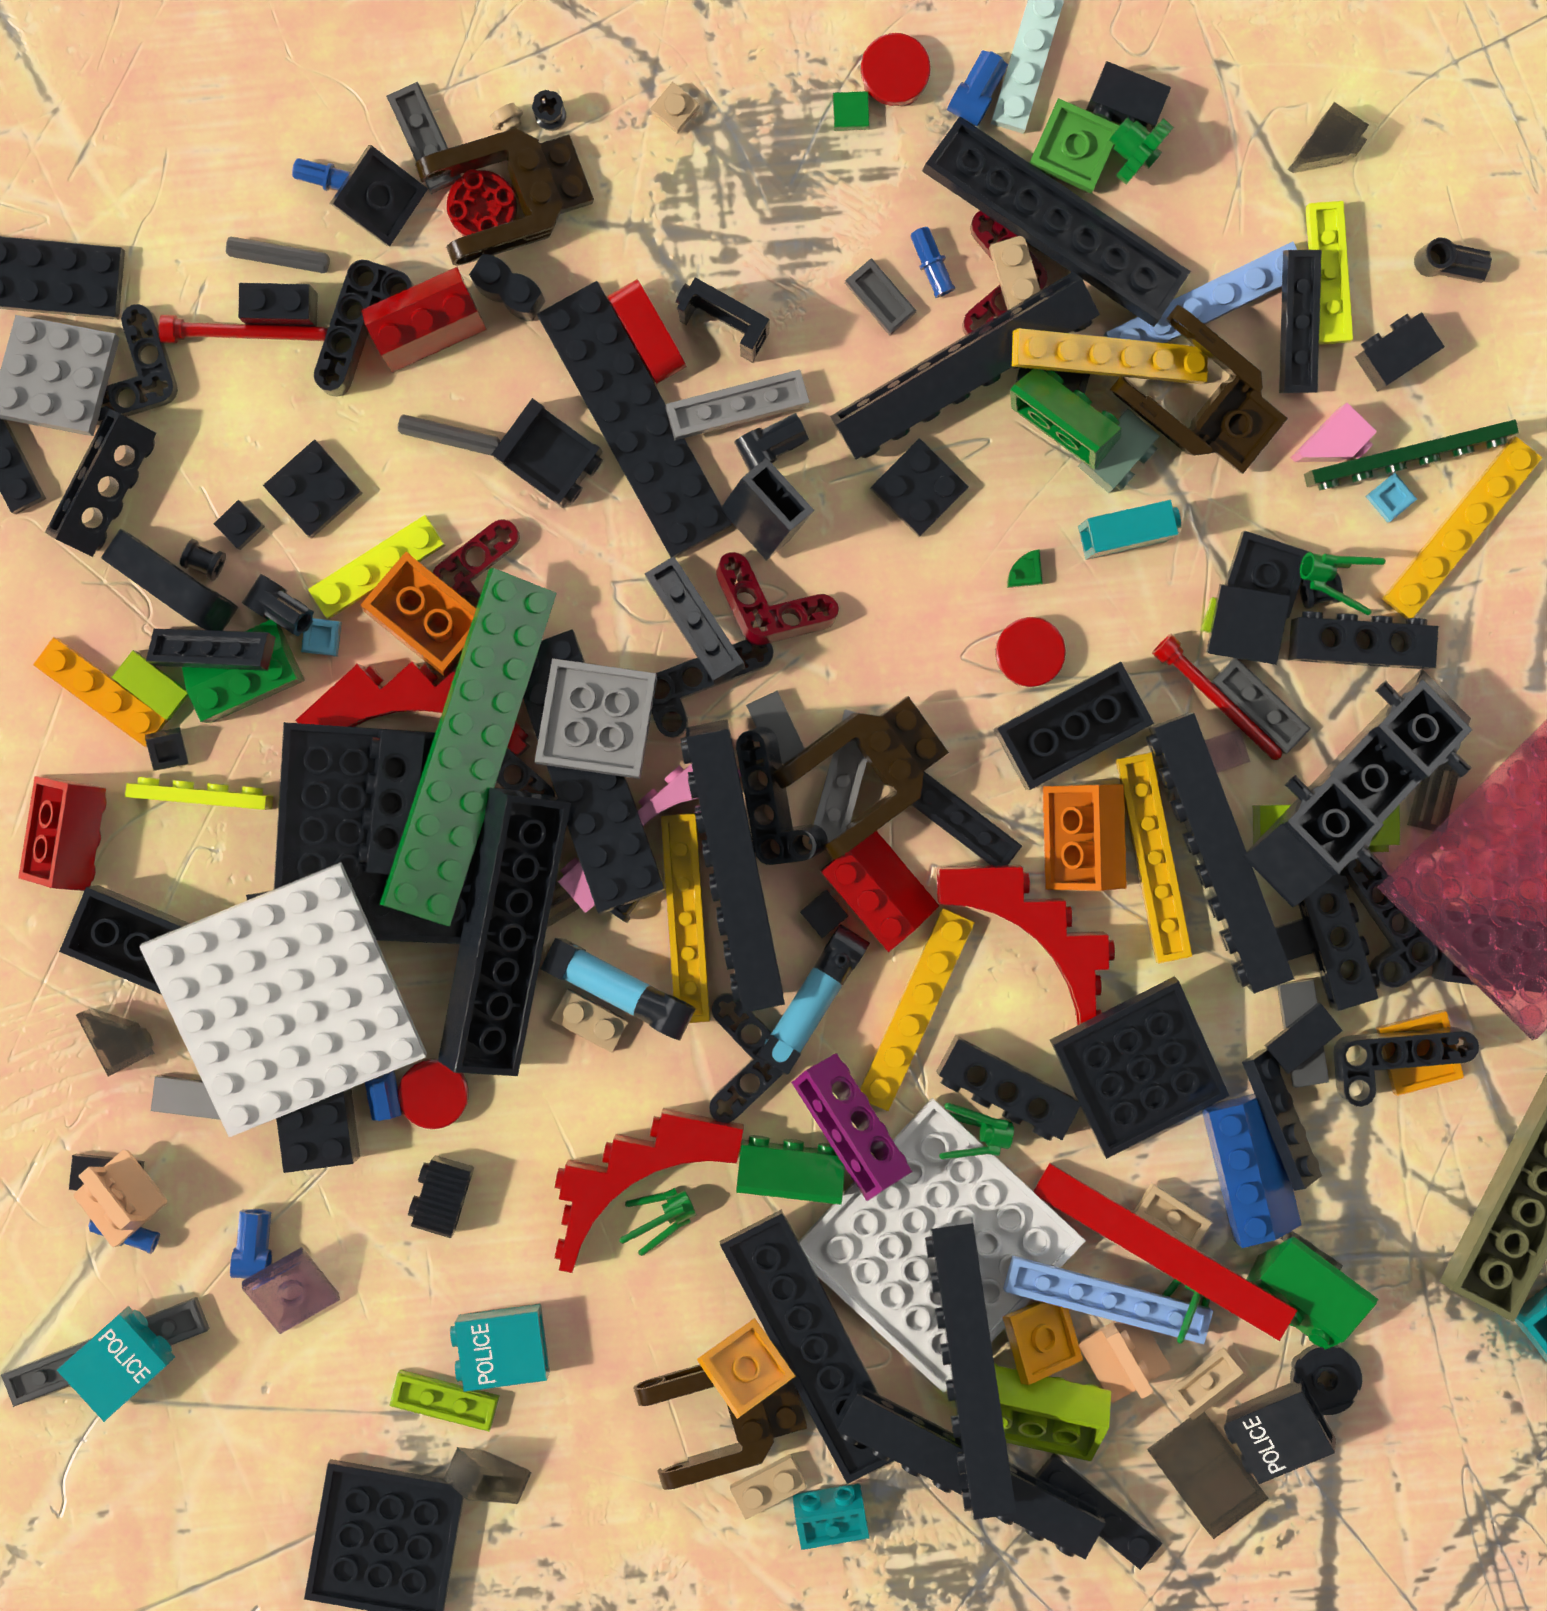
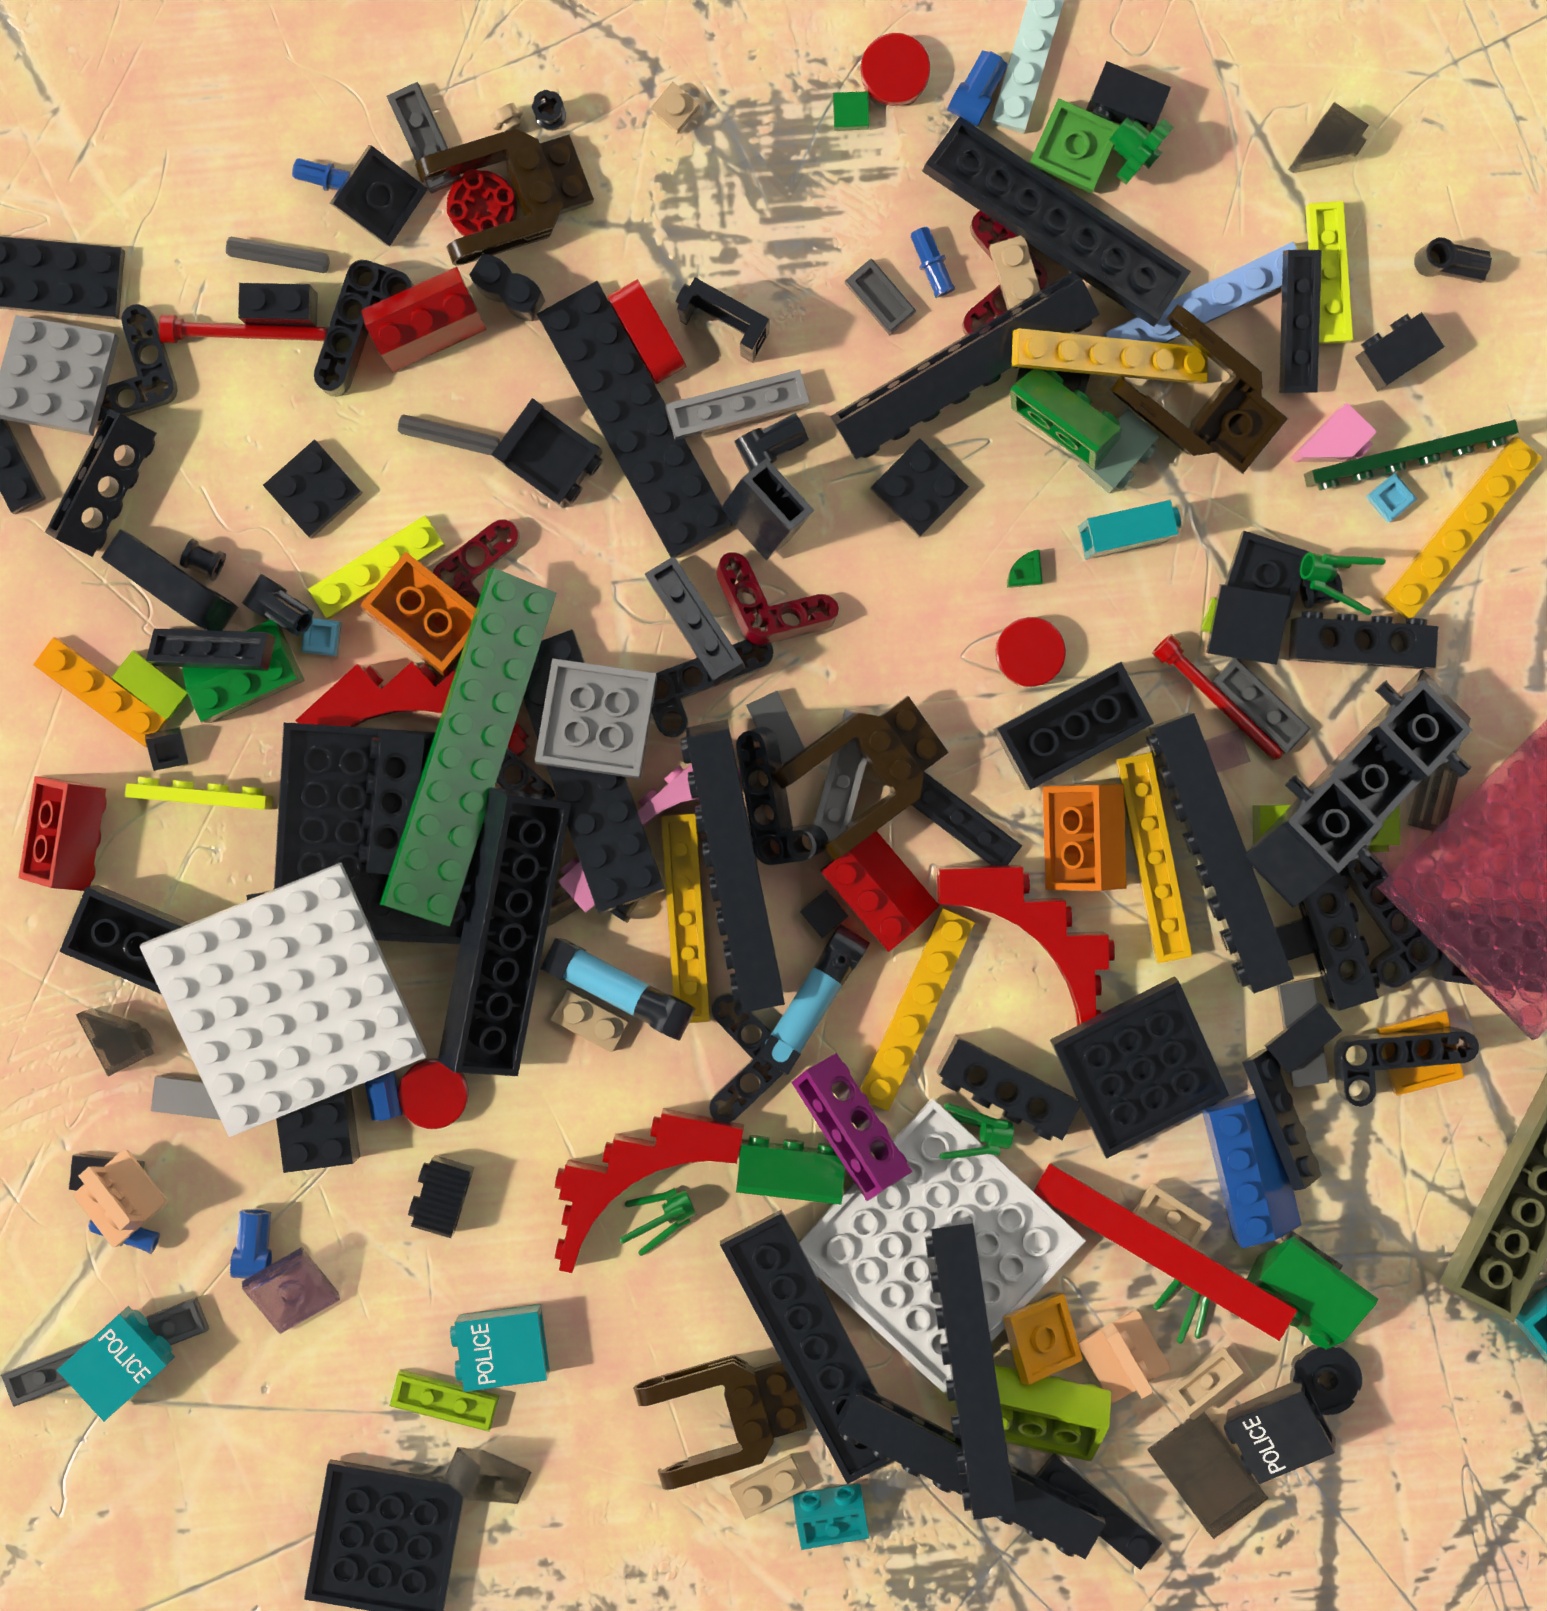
black plate [213,500,265,550] -> none
light orange plate [697,1318,795,1419] -> none
light blue plate [1003,1255,1213,1344] -> none

